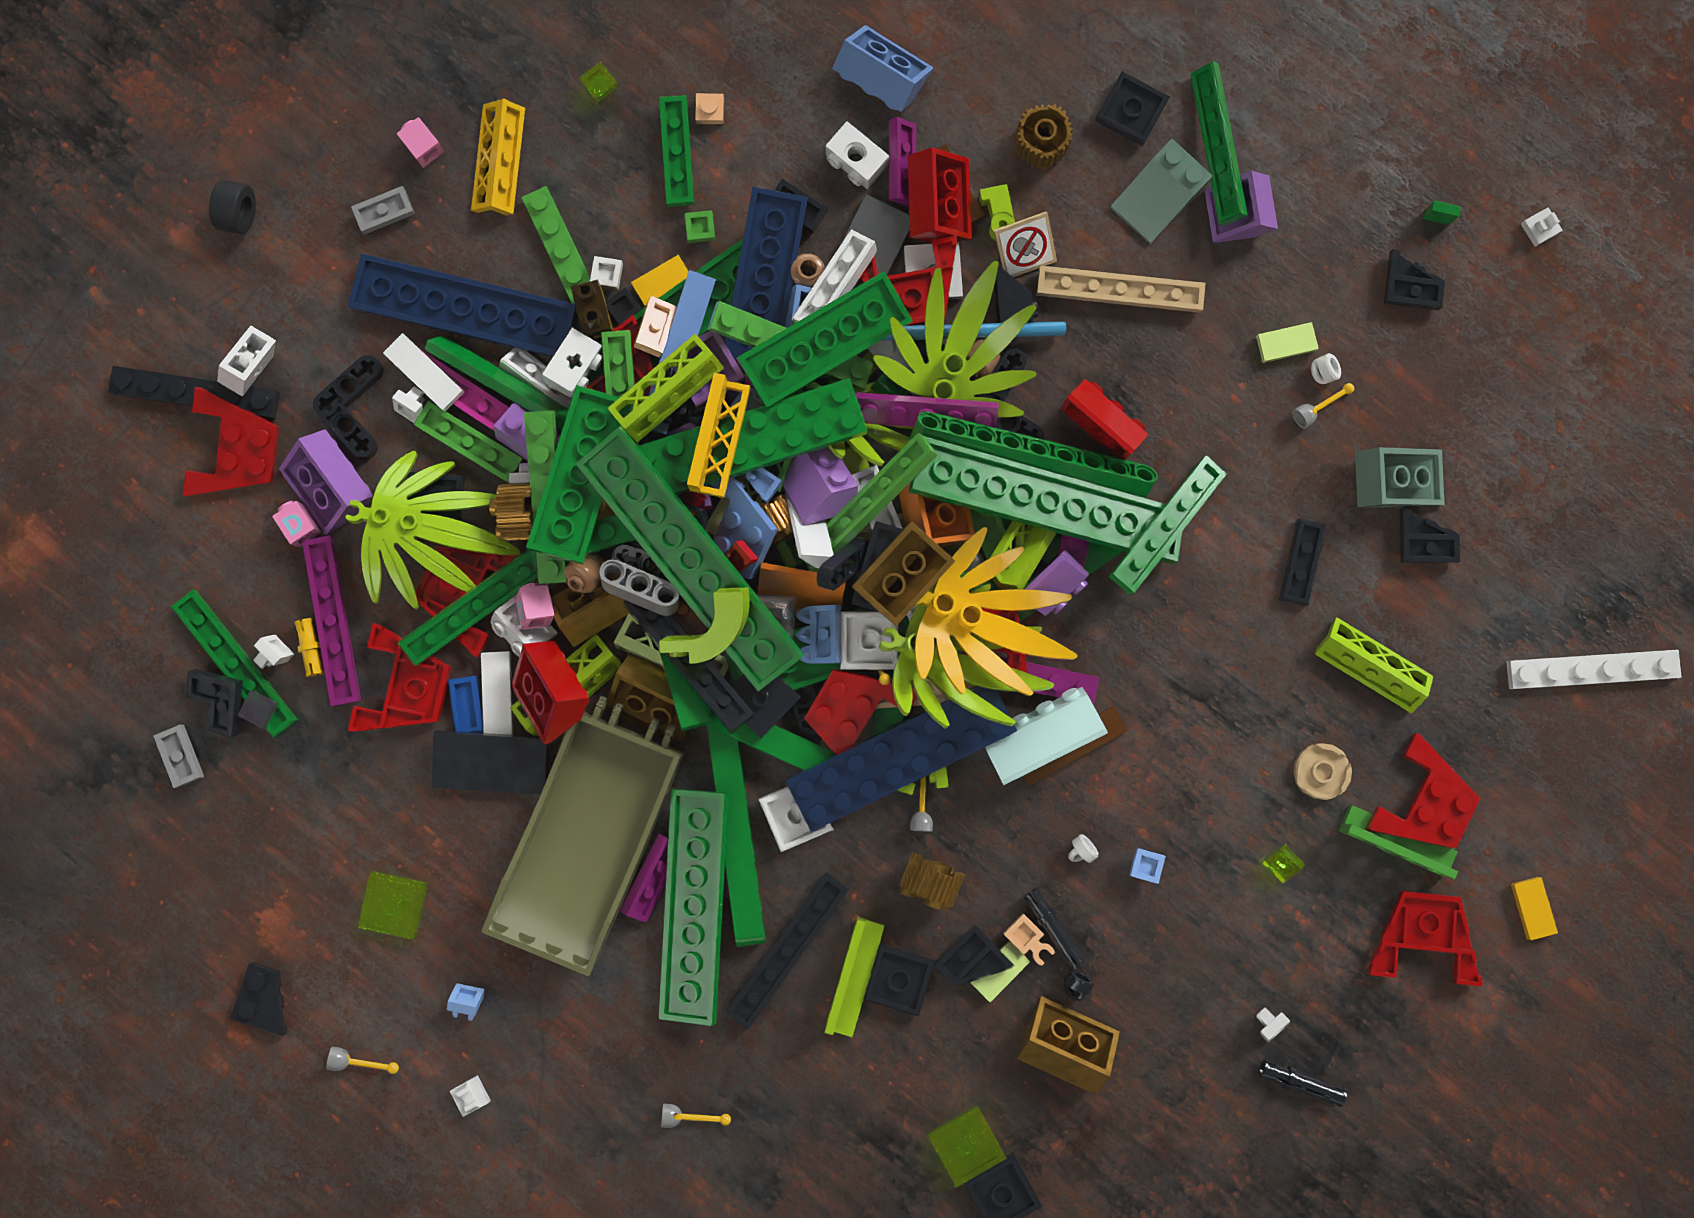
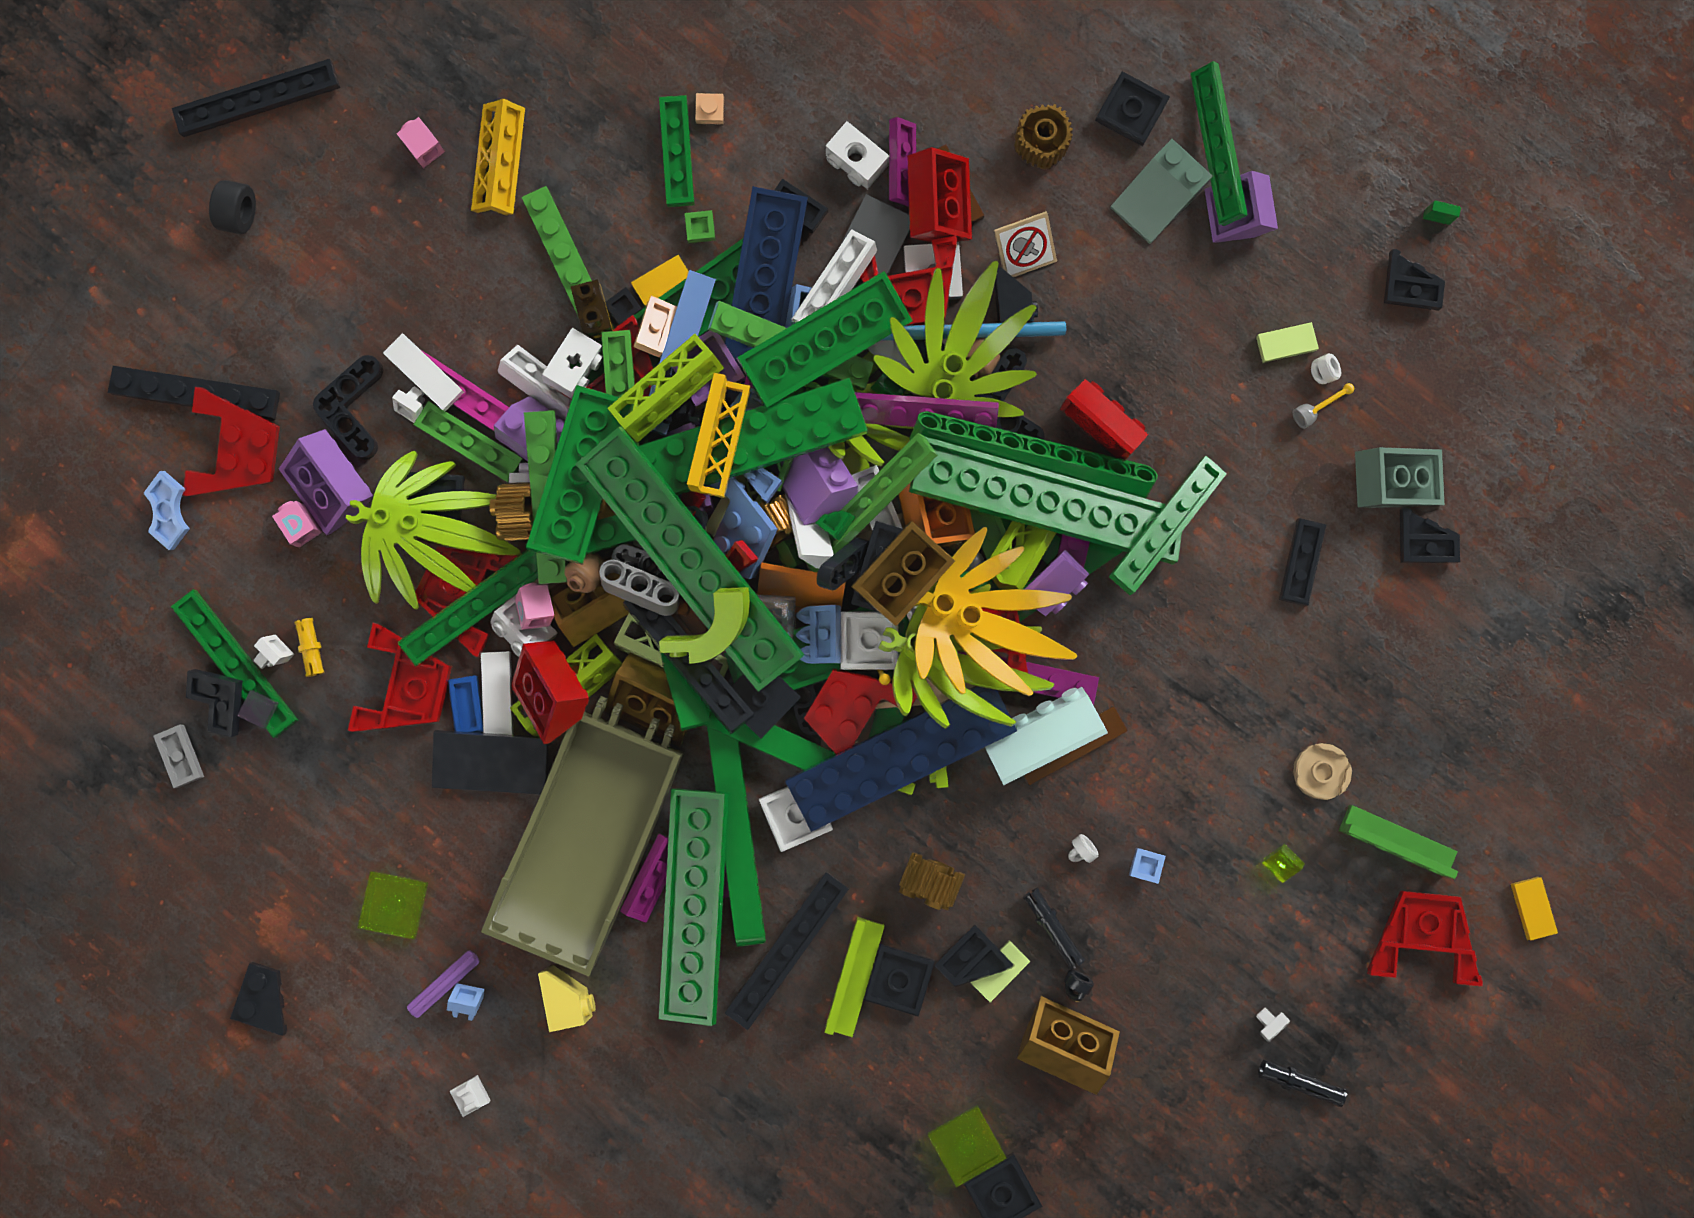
white brick [217,326,276,396] -> none
magenta plate [302,535,362,707] -> none
hinge [326,1046,399,1074] -> none
dark blue plate [347,254,576,357] -> none
light grey plate [351,186,415,235] -> none
green tile [425,335,569,430] -> none
clear neon green plate [579,62,619,103] -> none
white tile [590,256,623,290] -> none
hinge [661,1103,731,1128] -> none
medium nougat head [791,254,825,288] -> none
medium blue slope [832,25,934,112] -> none
light grey hinge [910,776,933,832] -> none
lime leg [978,184,1015,241] -> none
light nougat plate [1003,913,1055,965] -> none
tan plate [1036,266,1205,313] -> none
lime fence [1315,617,1433,713] -> none
red wing [1365,733,1480,849] -> none
white plate [1506,650,1682,689] -> none
white tile [1521,208,1563,247] -> none
none -> light blue tile [144,471,190,550]
none -> black plate [172,59,341,137]
none -> medium lavender axle [407,950,480,1018]
none -> light yellow slope [538,965,596,1032]
none -> green tile [815,511,855,541]

